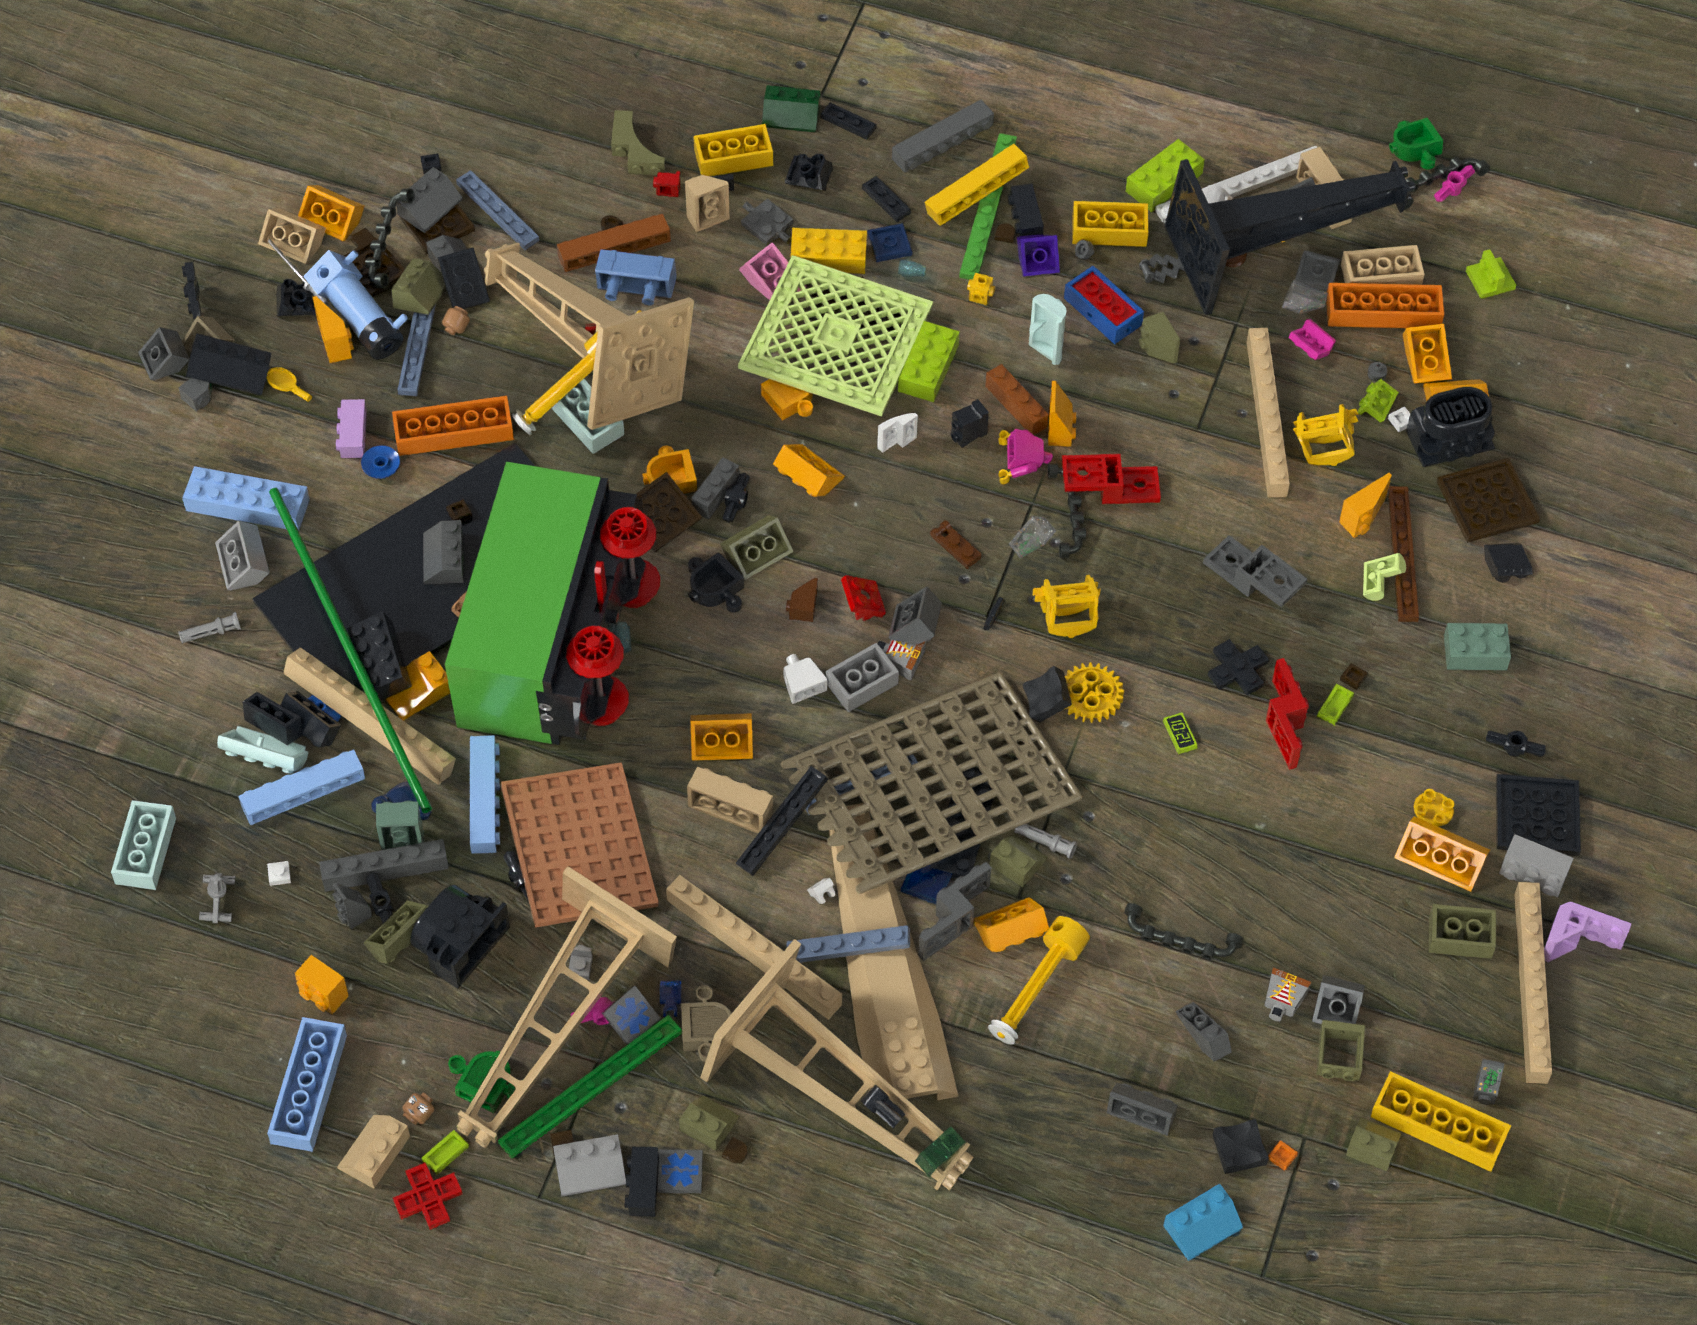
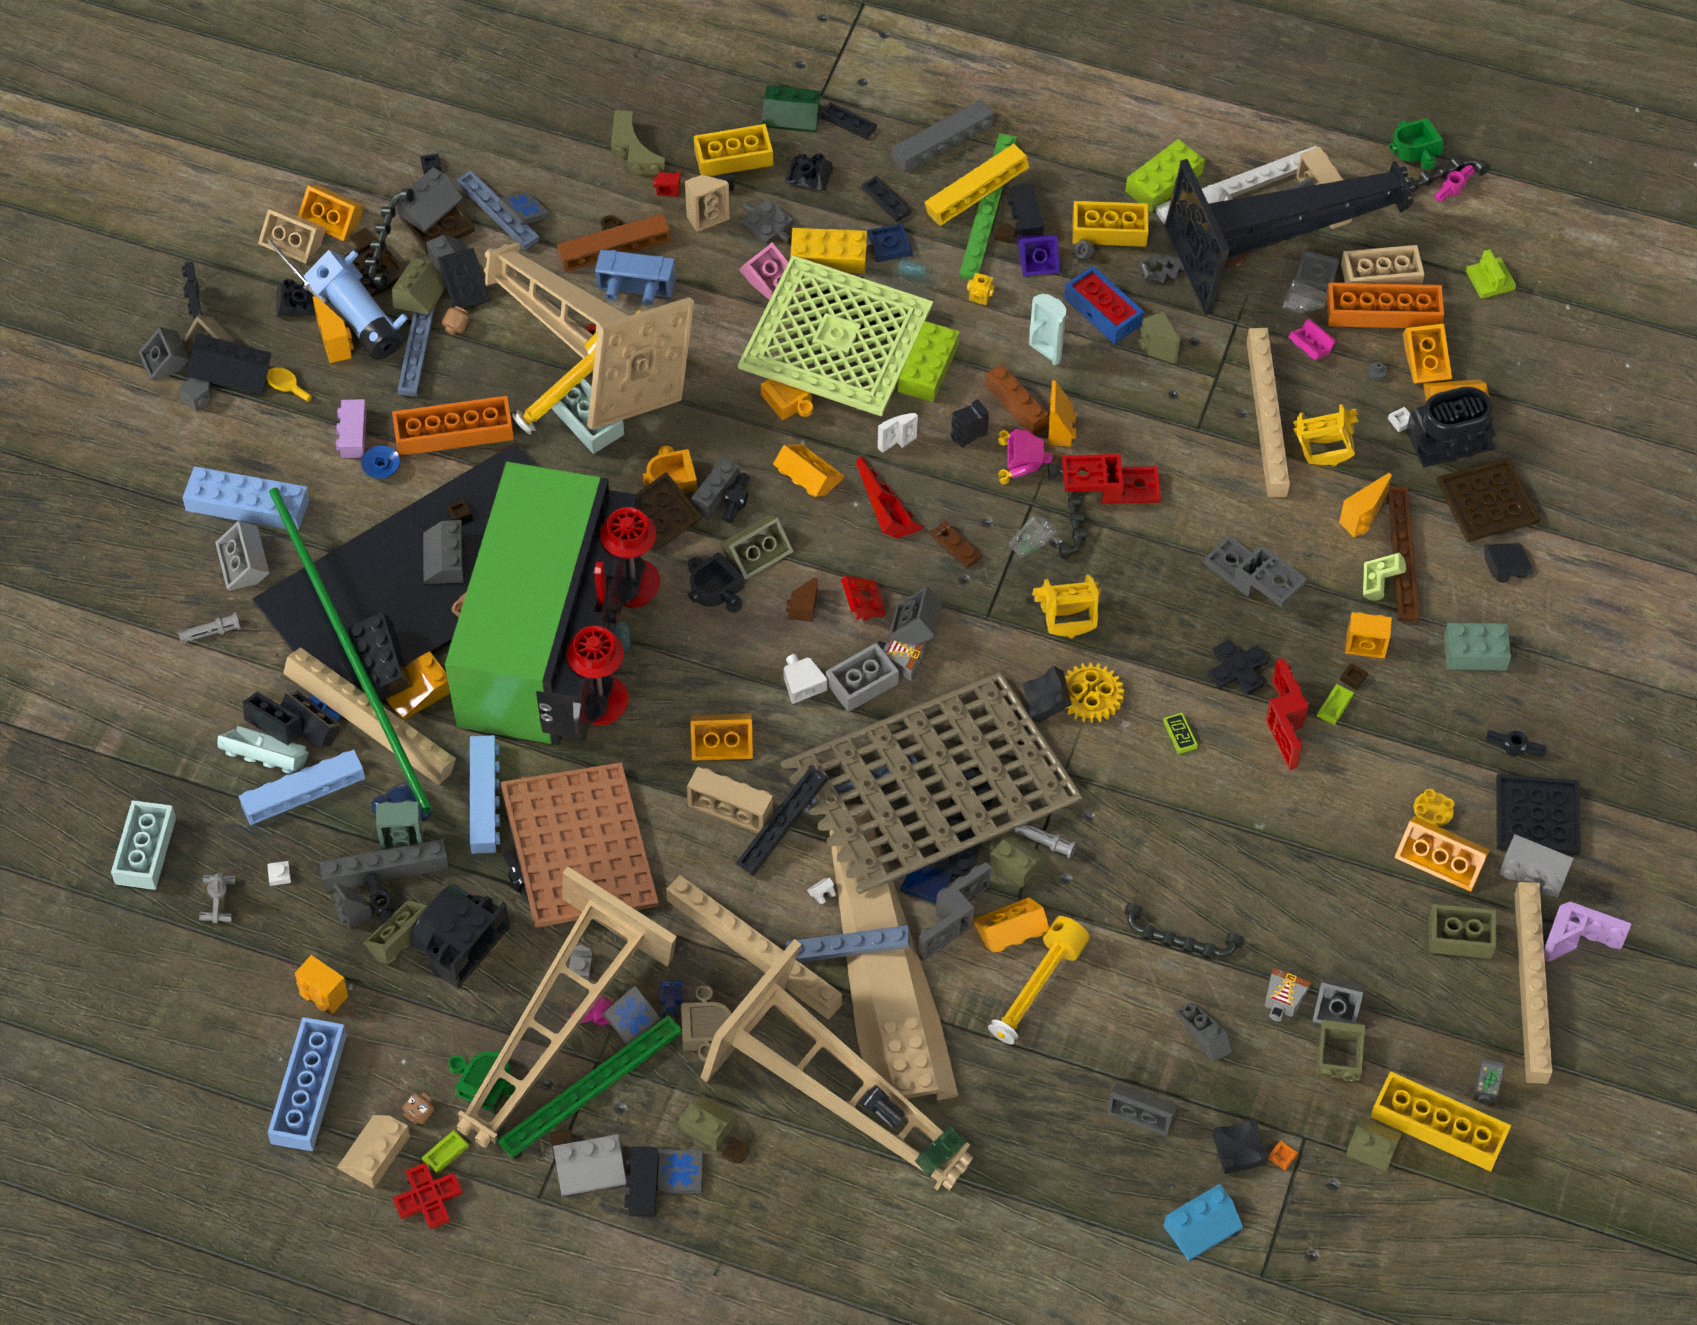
black piece [983,597,1005,630] -> none
lime bracket [1358,379,1399,423] -> none
none -> dark grey tile [498,191,550,225]
none -> red wedge [856,456,923,539]
none -> light orange brick [1345,612,1392,659]

